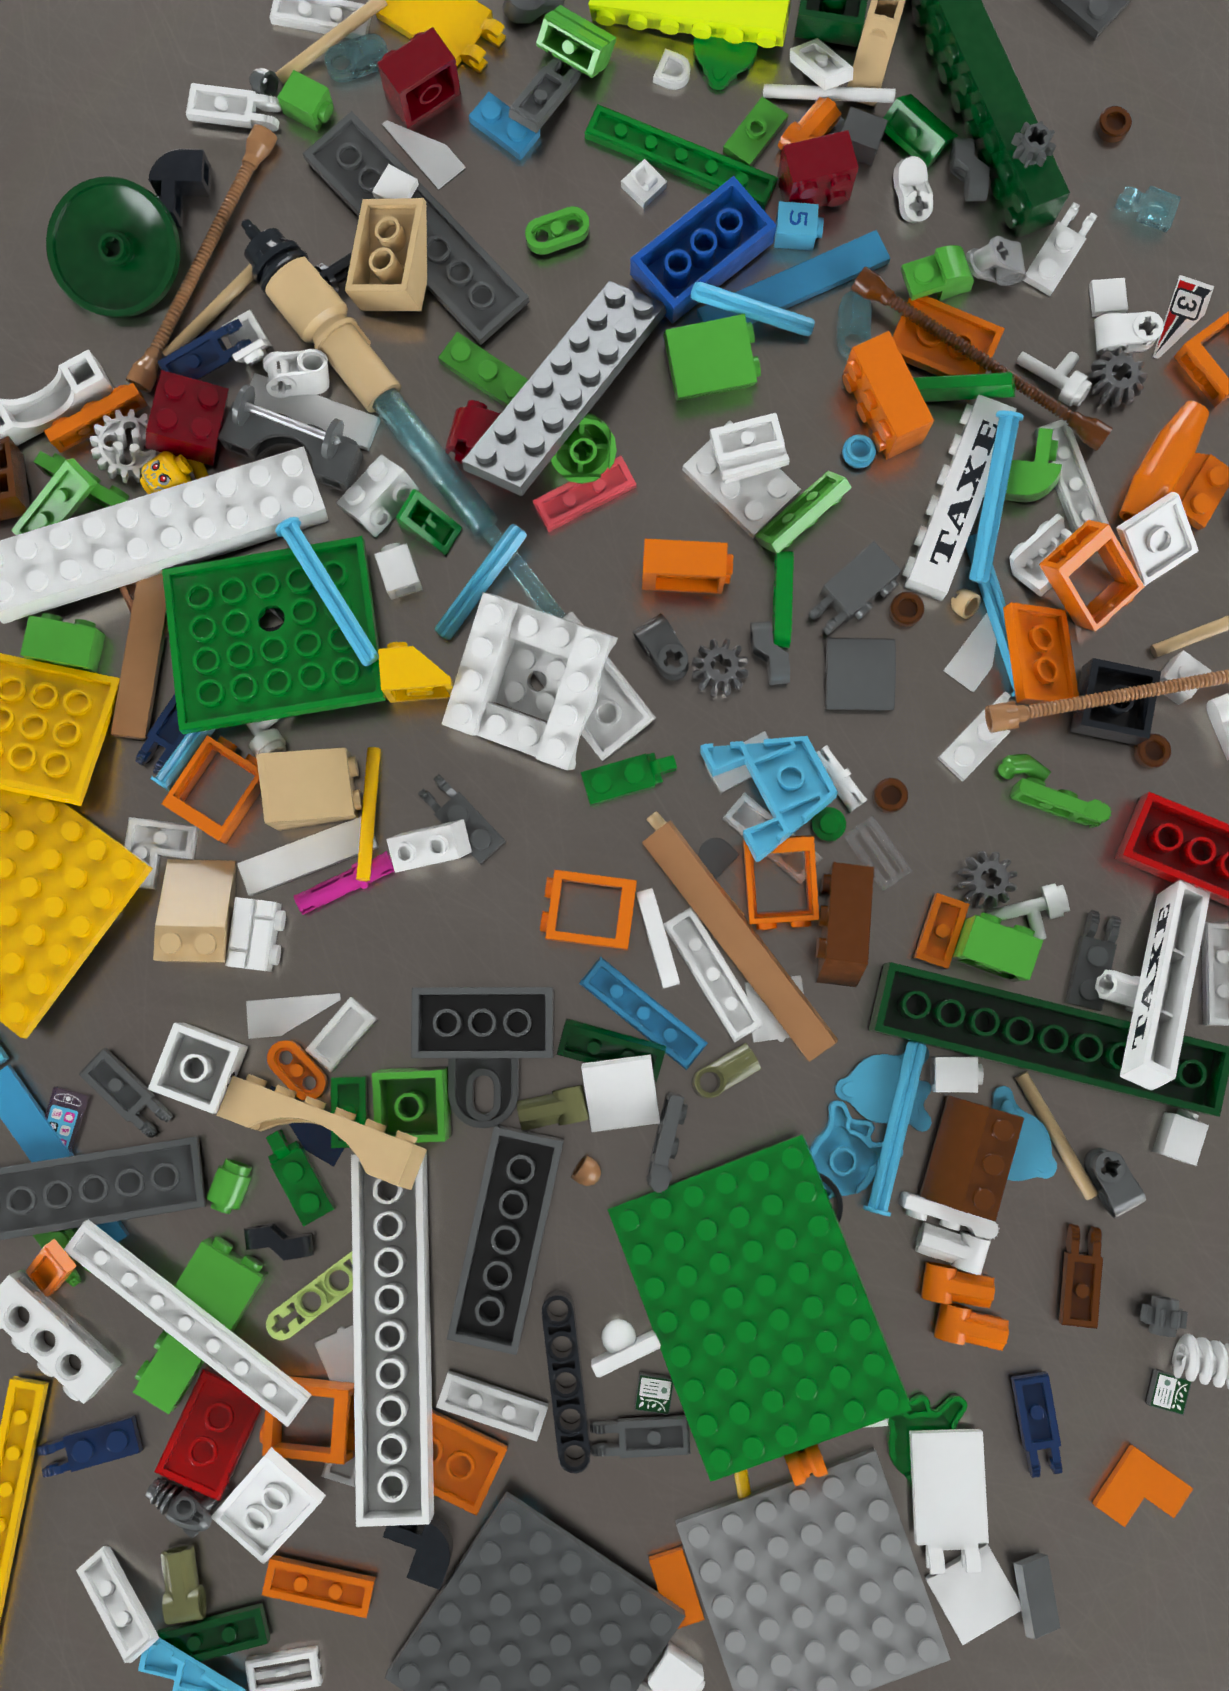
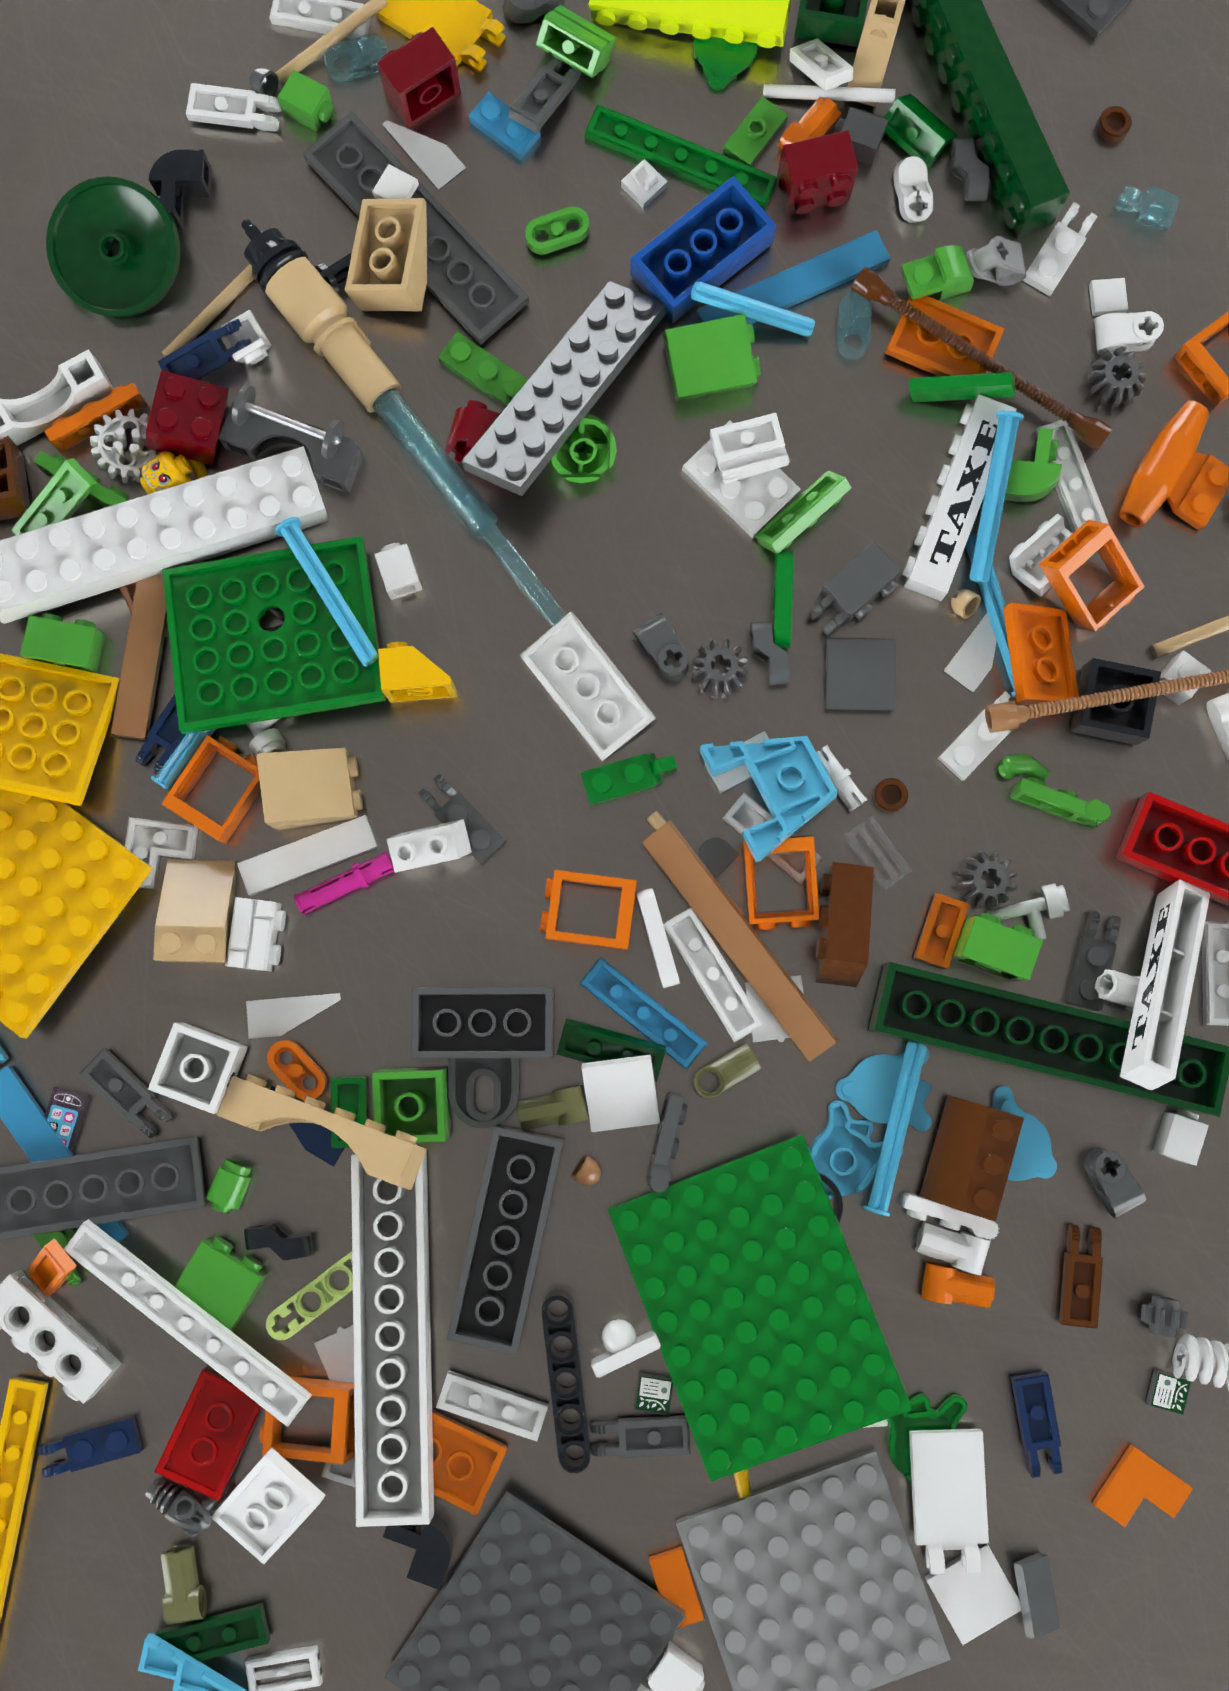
white tile [76,1546,159,1663] -> none
medium nougat hose [125,124,277,393] -> none
bright green brick [133,1330,204,1414] -> none
white tile [250,373,380,451] -> none
orange plate [262,1555,376,1618] -> none
white piece [263,349,330,398] -> none
green hinge [266,1129,336,1227] -> none
white tile [305,997,378,1072] -> none
white bracket [336,454,419,537] -> none
yellow bar [356,747,381,881] -> none
green slope [396,489,462,555] -> none
medium azure axle [435,524,527,640] -> none
white piece [442,592,618,771] -> none
coral tile [532,455,637,532] -> none
orange window [642,538,734,594] -> none
white tile [653,48,691,90] -> none
medium azure brick [774,201,824,251] -> none
orange wheel [784,1444,828,1487] -> none
green plate [812,807,846,842] -> none
orange brick [842,331,934,460] -> none
medium azure plate [842,434,876,468] -> none
reddish brown tile [889,592,924,627] -> none
white brick [929,1056,984,1093] -> none
orange piece [934,1302,1009,1351] -> none
dark grey gear [1011,121,1056,168] -> none
tan bar [1015,1071,1098,1200] -> none
white piece [1016,351,1093,407] -> none
white tile [1116,492,1199,586] -> none
reddish brown tile [1134,734,1171,769] -> none
sticker [1152,275,1214,359] -> none

